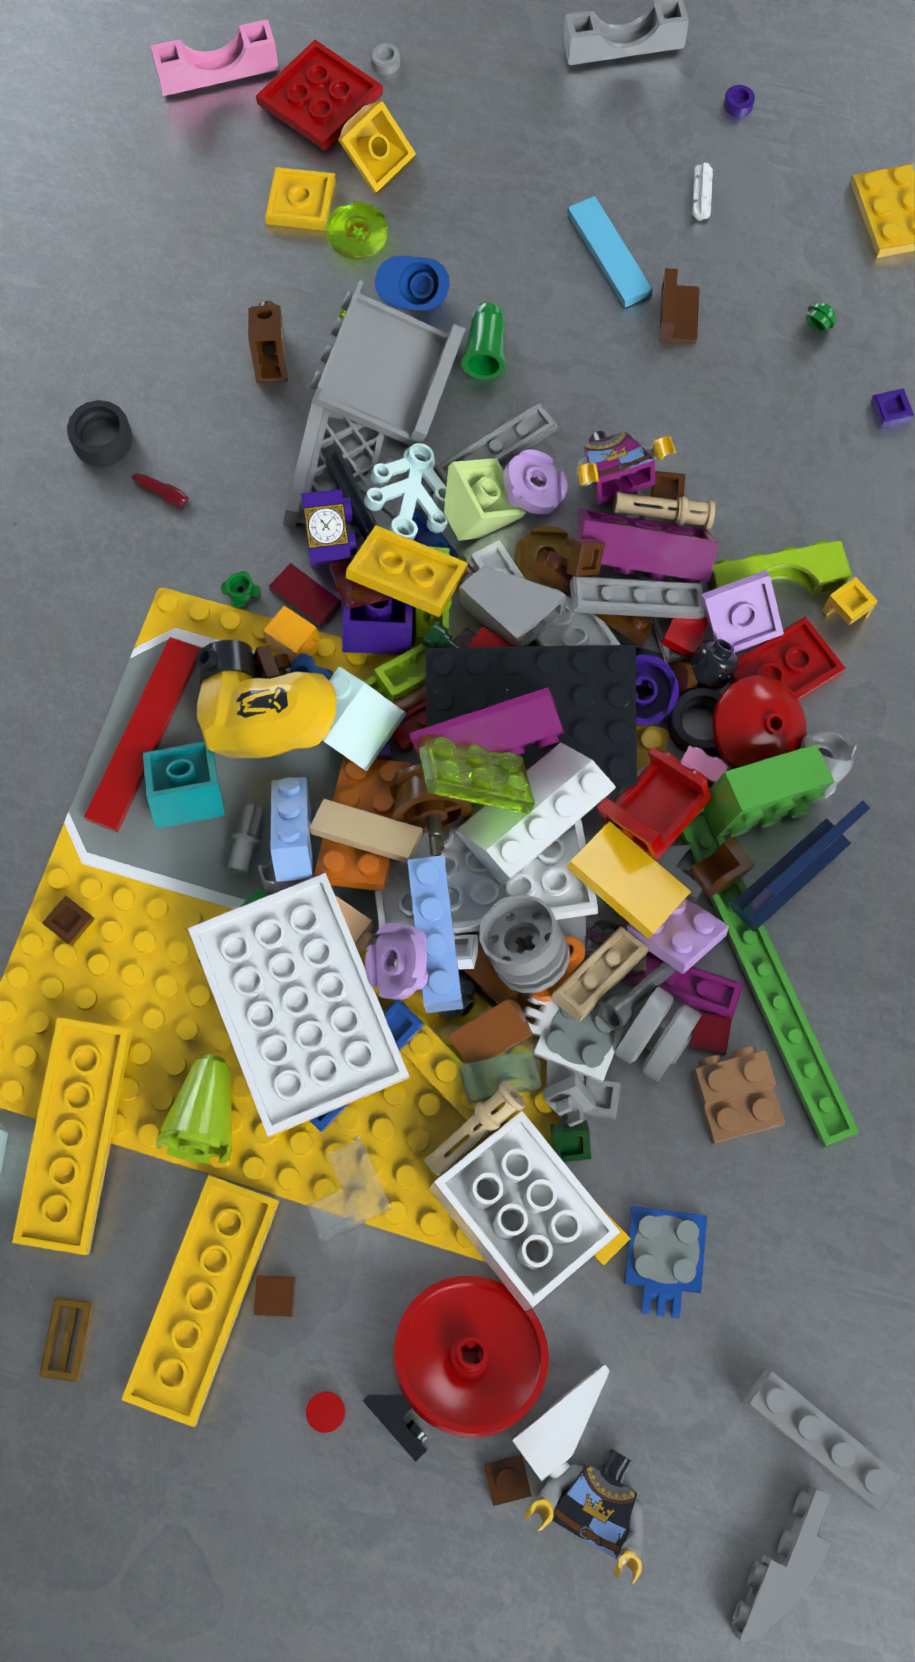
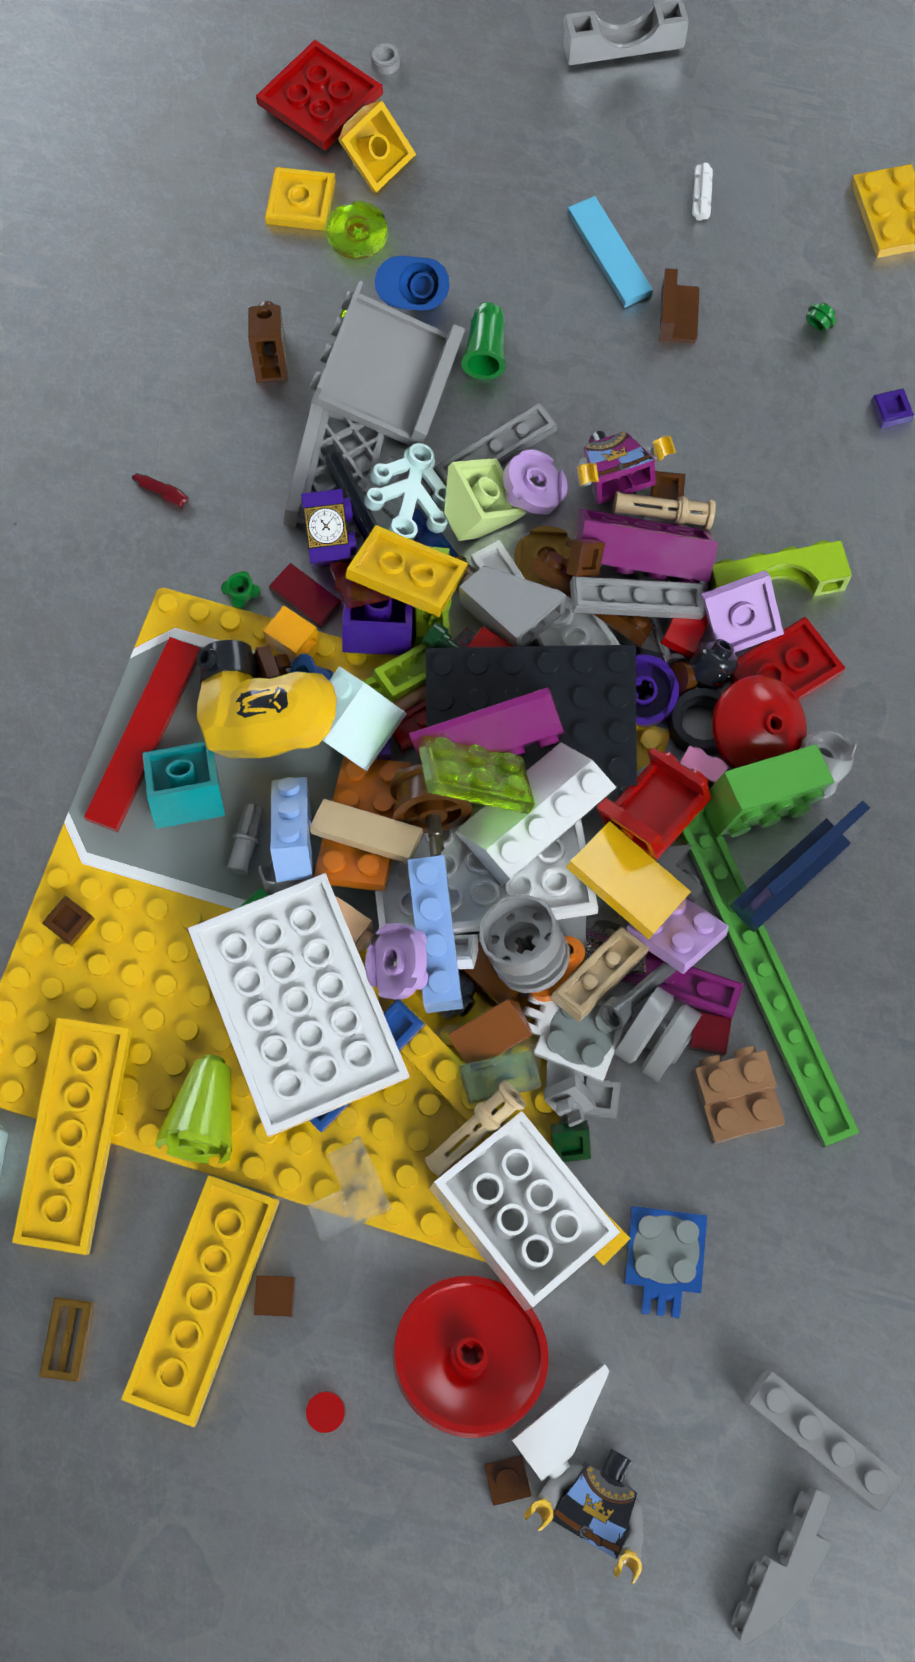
black tyre [67,400,133,466] -> none
bright pink arch [151,19,279,96] -> none
black slope [362,1394,428,1462] -> none
reddish brown panel [689,837,755,899] -> none
dark purple tile [723,85,755,117] -> none
yellow panel [822,577,878,625] -> none

